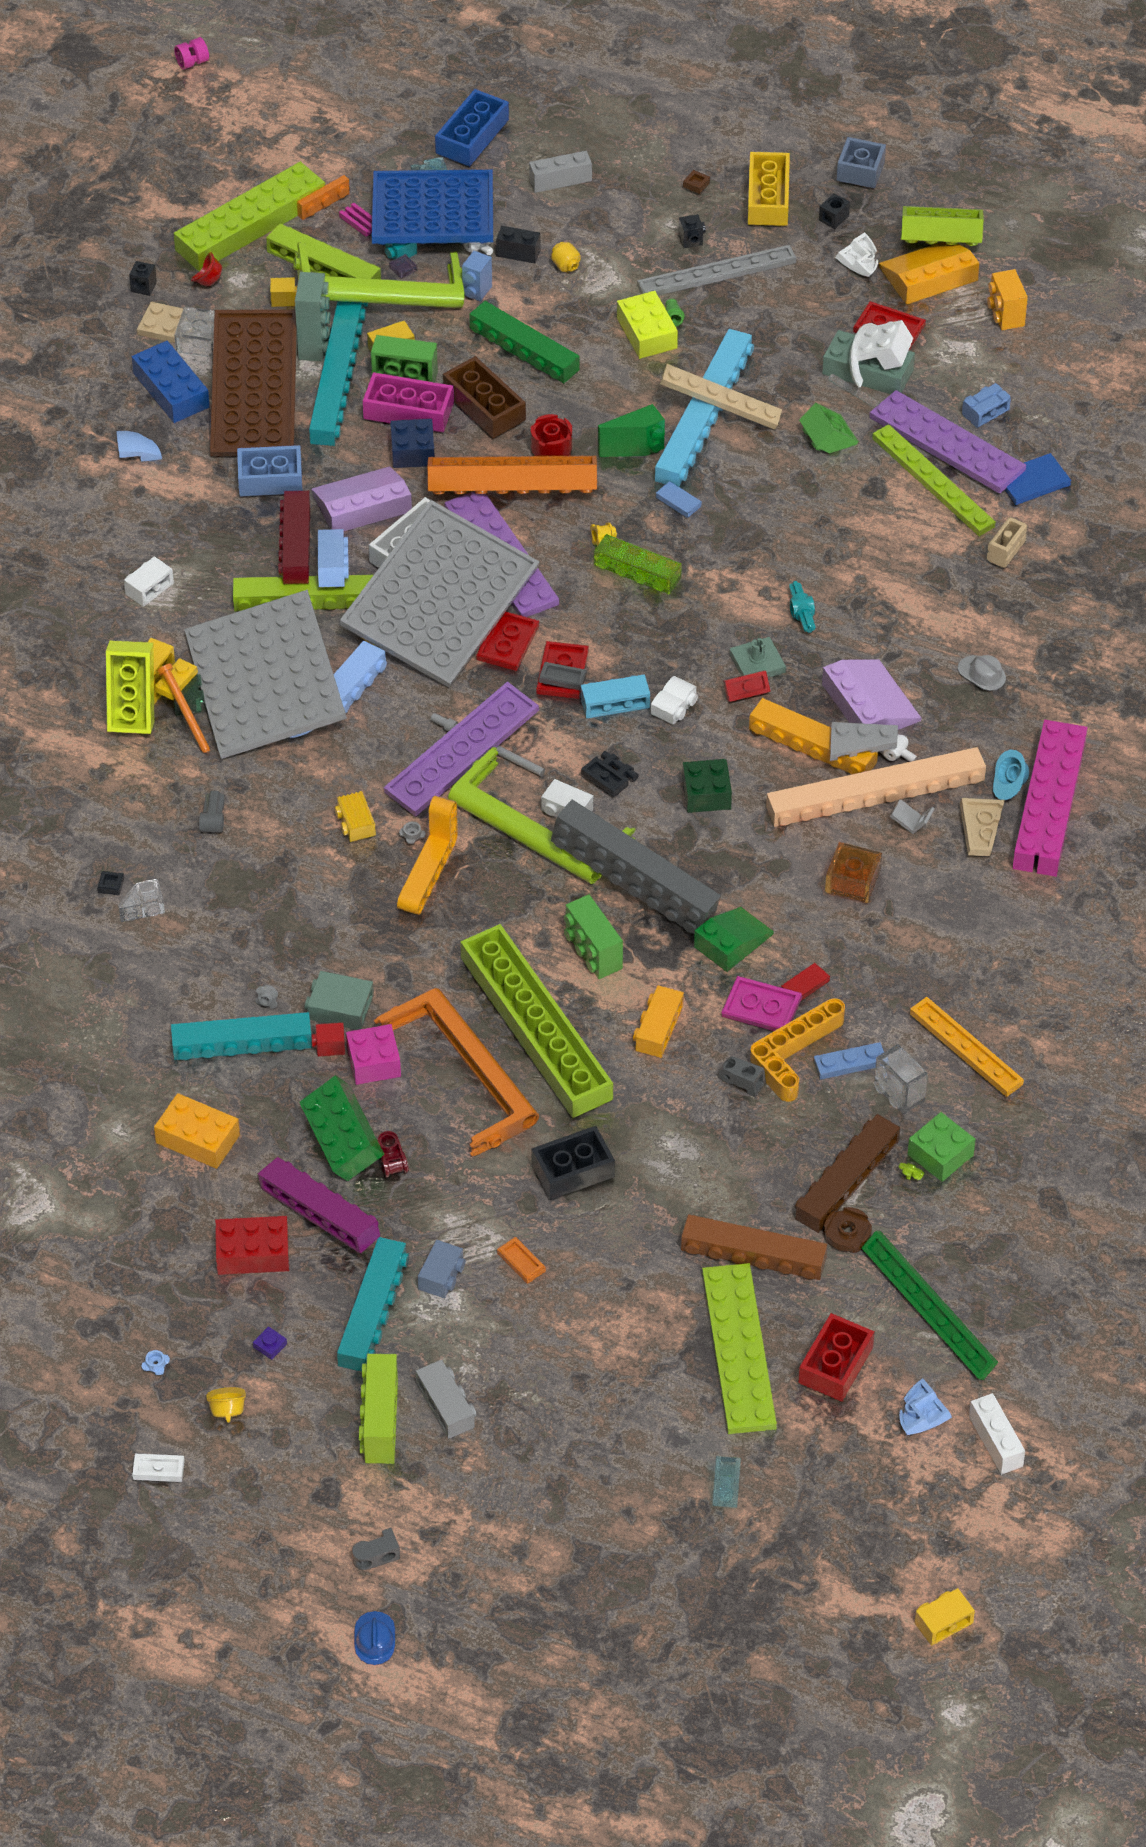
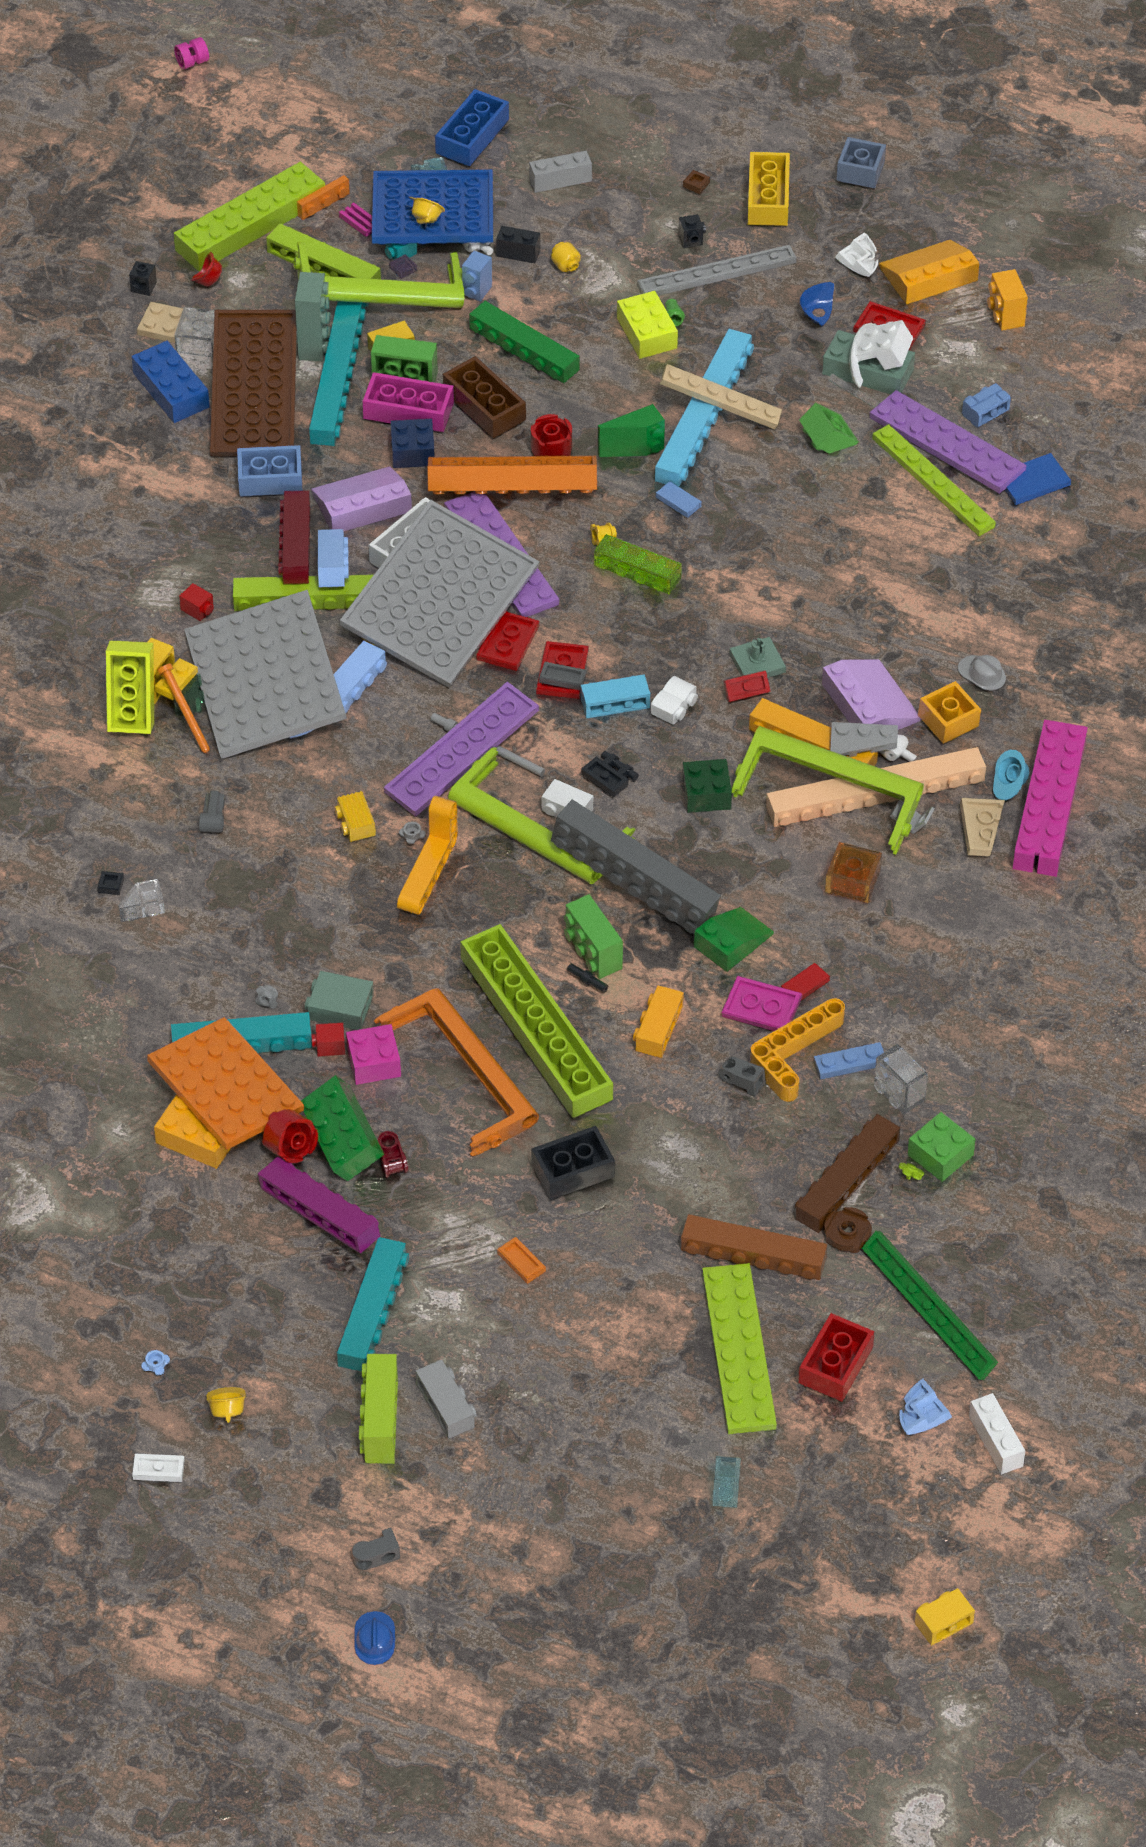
light blue brick [116,431,162,462] -> none
white brick [124,556,174,607] -> none
red brick [215,1216,289,1275] -> none
dark purple plate [253,1326,287,1360] -> none
yellow brick [270,277,297,307] -> none
sand blue brick [418,1240,466,1299] -> none
teal axle [789,581,816,633] -> none
black brick [819,193,850,229] -> none
lime brick [901,206,984,246] -> none
light orange plate [910,997,1024,1097] -> none
tan brick [987,517,1027,568] -> none
none -> orange plate [147,1017,304,1150]
none -> red brick [179,583,214,621]
none -> red brick [262,1109,318,1163]
none -> yellow piece [409,196,445,224]
none -> black bar [567,963,609,993]
none -> lime piece [732,726,924,855]
none -> blue piece [800,282,834,326]
none -> light orange brick [918,681,981,744]

